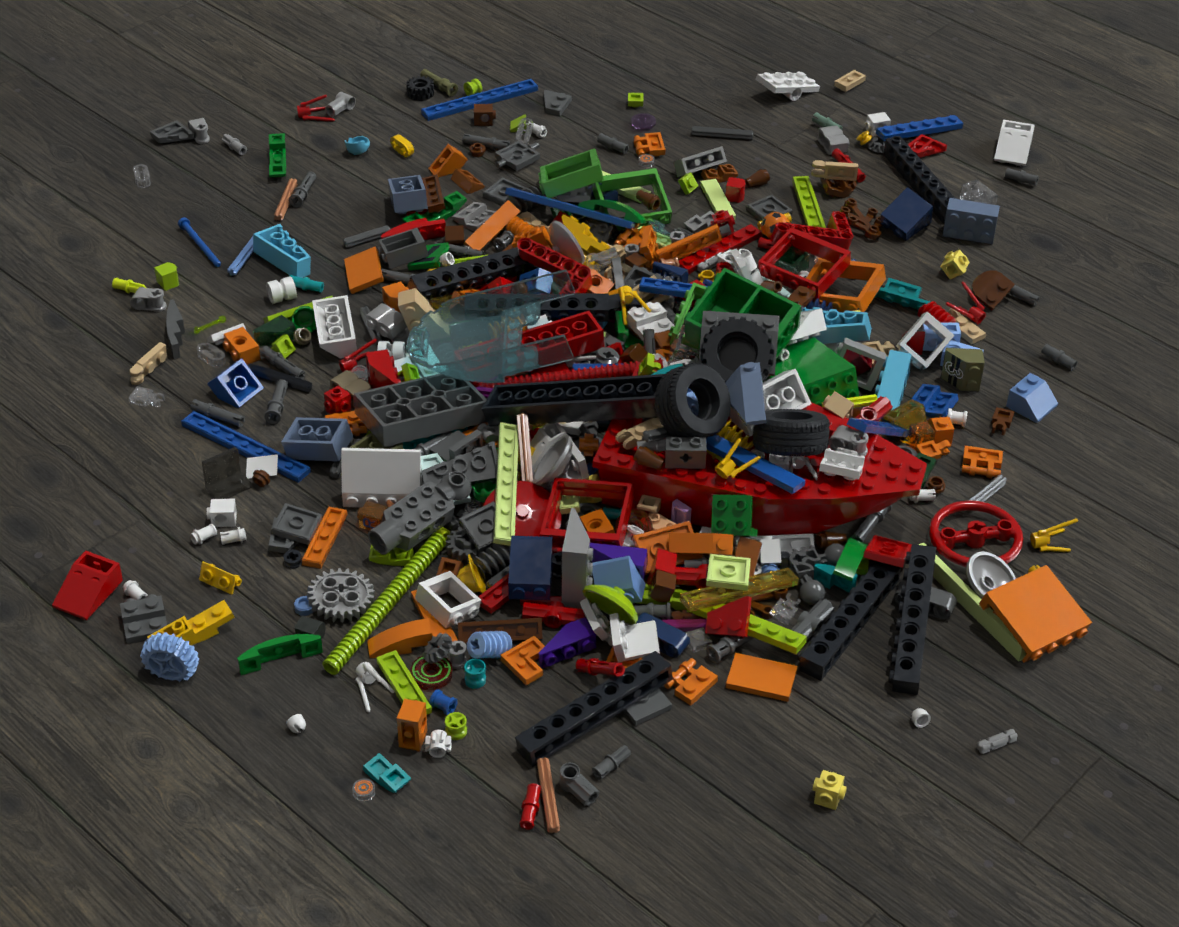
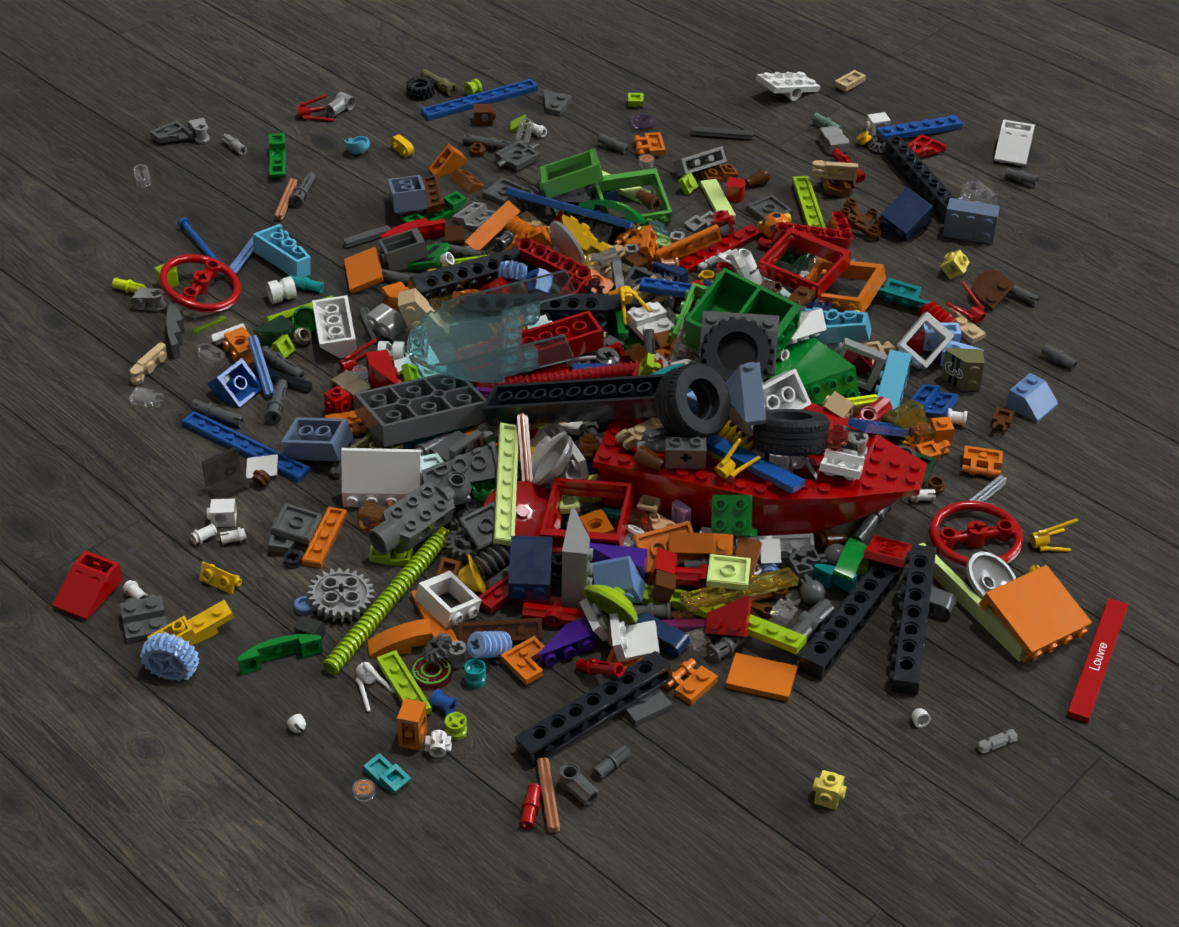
none -> red piece [159,254,241,313]
none -> medium blue axle [248,335,274,398]
none -> medium blue gear [498,260,528,283]
none -> black gear [583,280,605,294]
none -> clear red gear [827,424,849,450]
none -> red tile [1067,598,1128,723]

